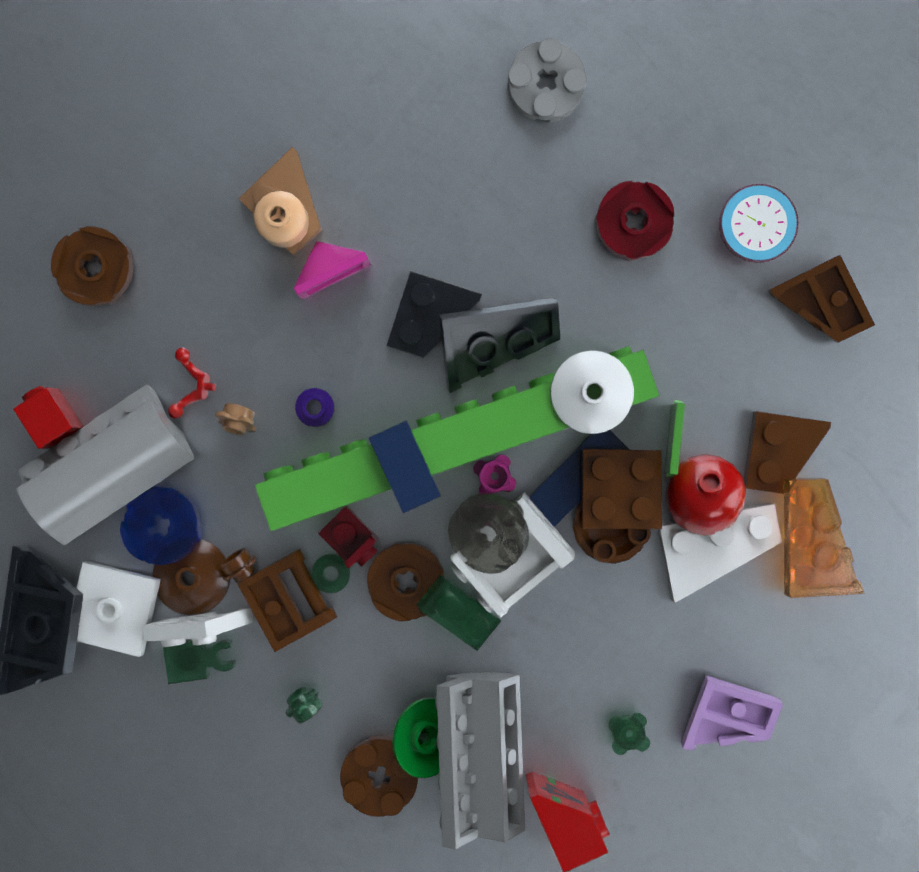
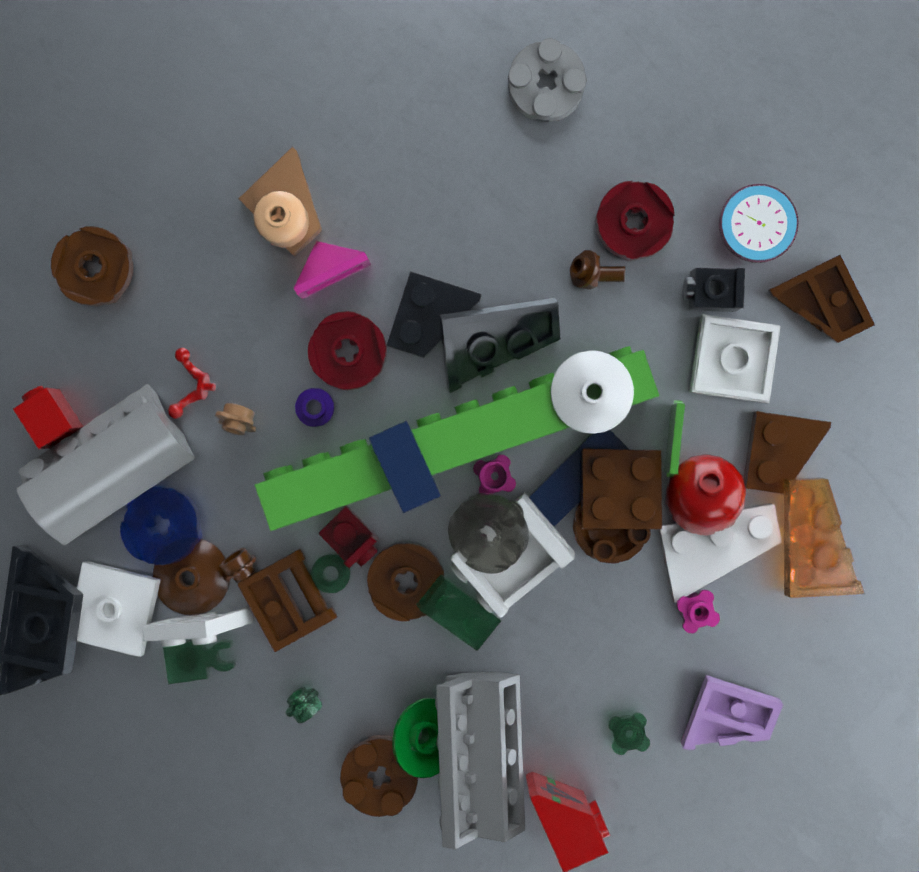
none -> dark red plate [308,311,387,390]
none -> reddish brown plate [570,250,626,290]
none -> dark pink plate [676,589,720,634]
none -> black brick [683,268,745,312]
none -> white plate [689,314,781,404]

